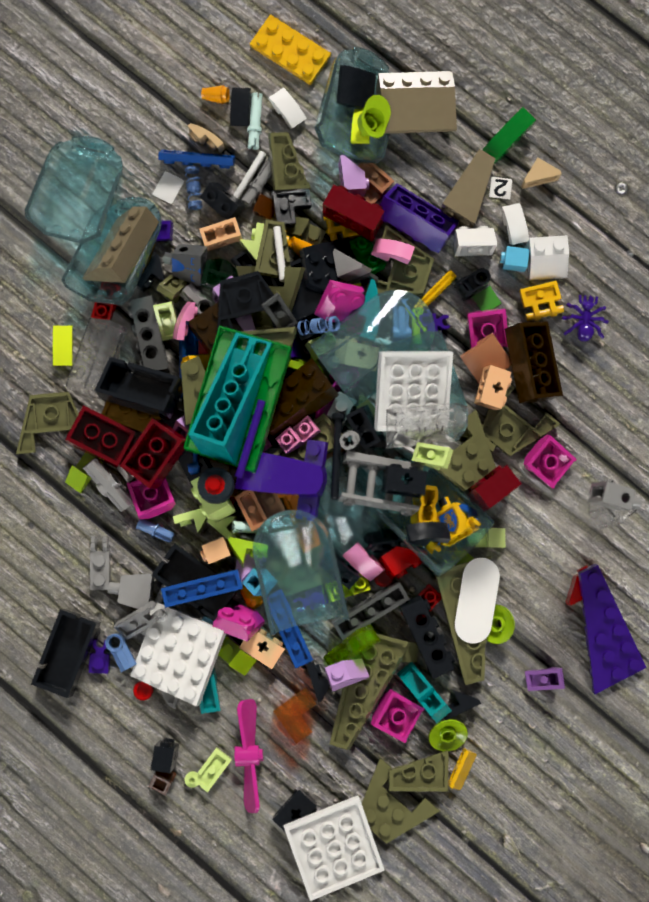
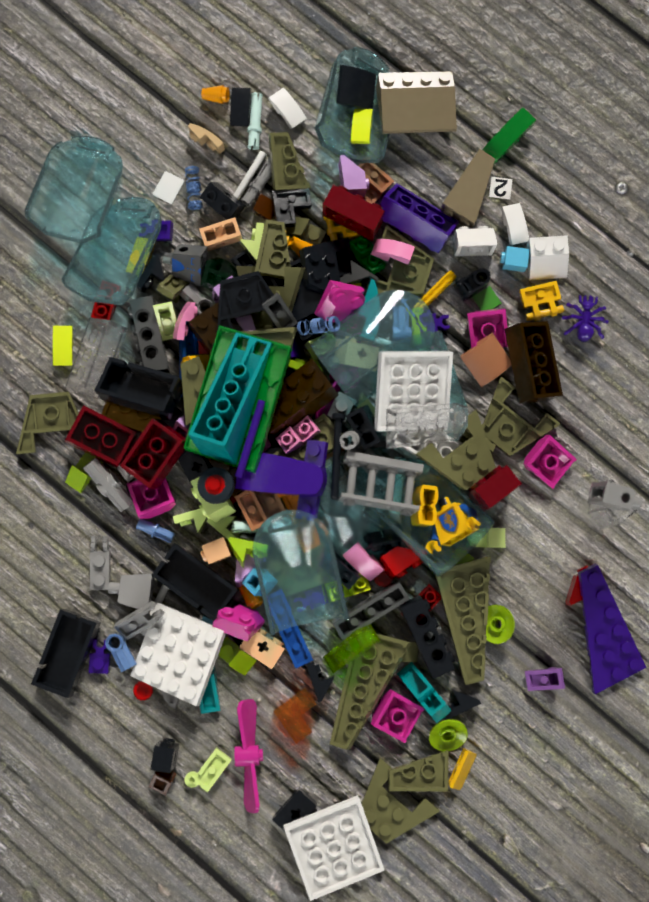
dark tan slope [82,206,159,283] -> none
blue plate [158,150,235,169] -> none
blue plate [161,569,243,608] -> none
blue hand [187,453,200,475] -> none
yellow piece [250,14,331,85] -> none
white bar [273,226,285,282] -> none
lavender slope [325,659,369,692] -> none
light grey slope [333,249,372,282] -> none
lime piece [357,95,391,138] -> none
black brick [381,464,427,498] -> none
black slope [405,522,451,546] -> none
yellowish green slope [411,442,453,470] -> none
white sticker [455,558,500,643] -> none
light nougat brick [474,365,512,410] -> none
tan slope [521,158,562,189] -> none

